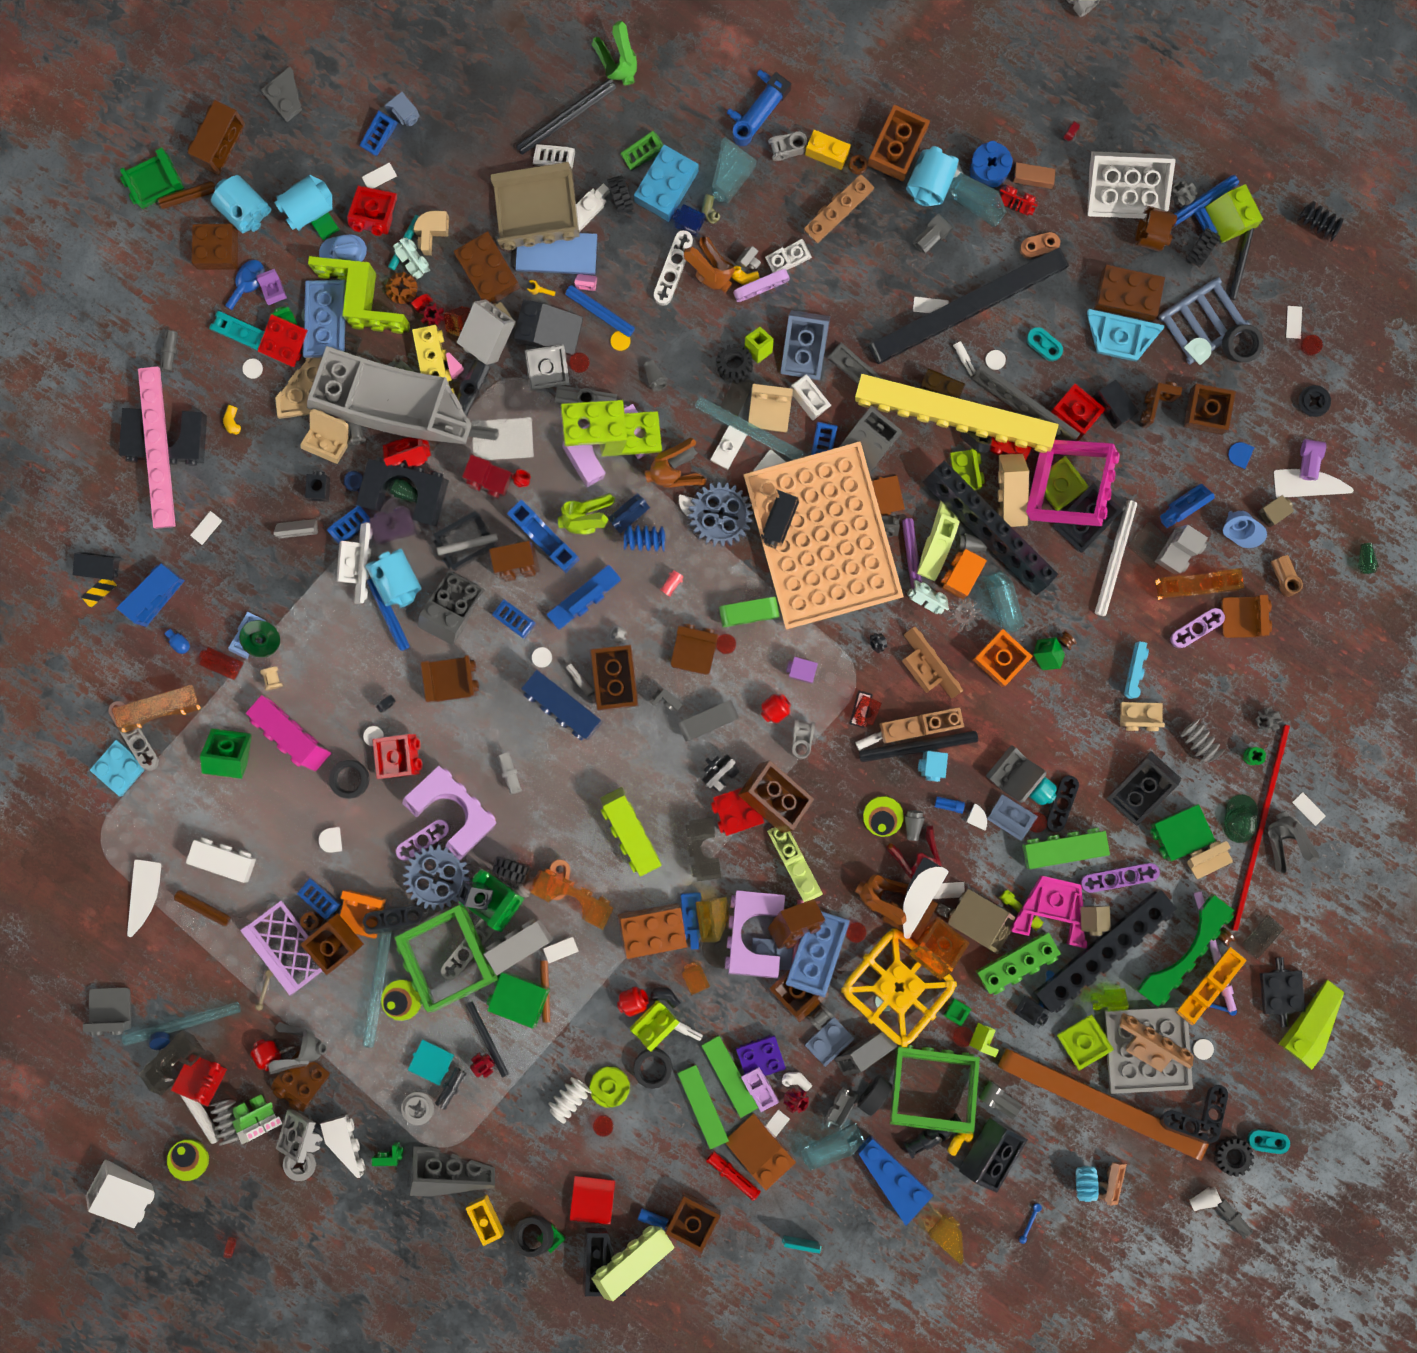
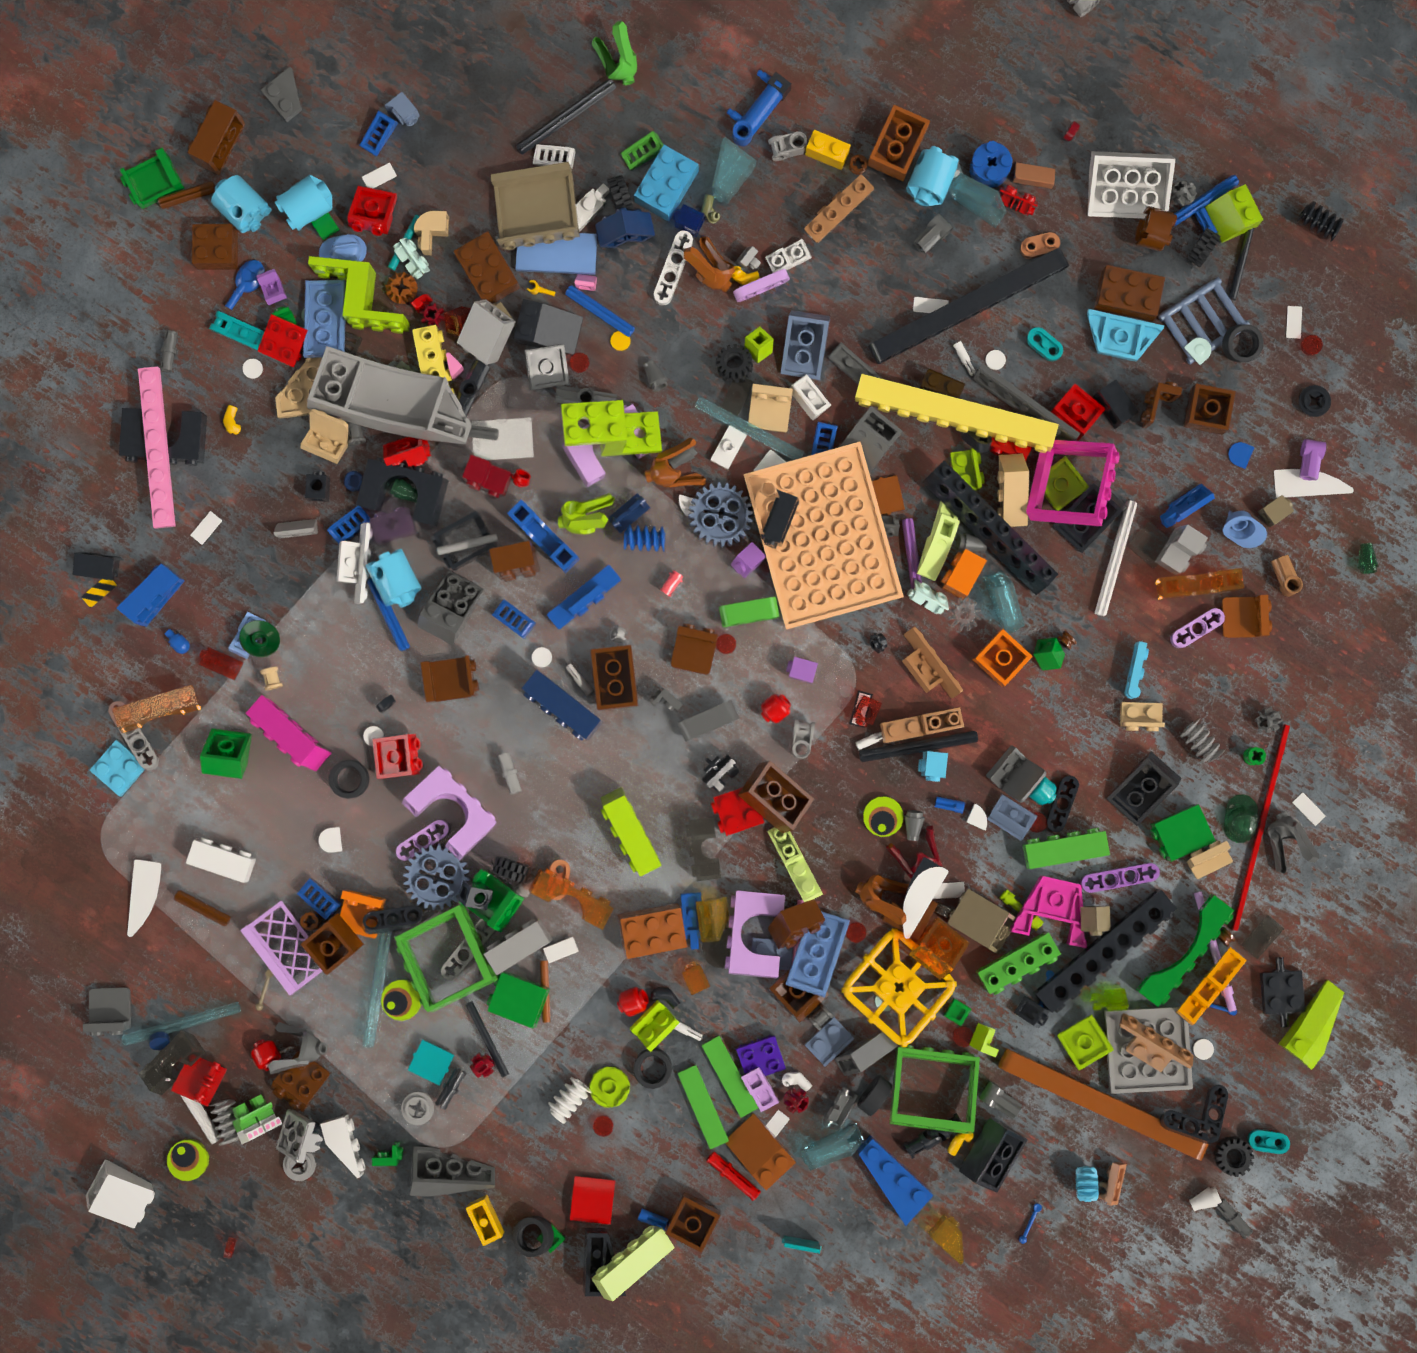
none -> dark blue brick [595,208,655,248]
none -> medium lavender brick [731,542,766,578]

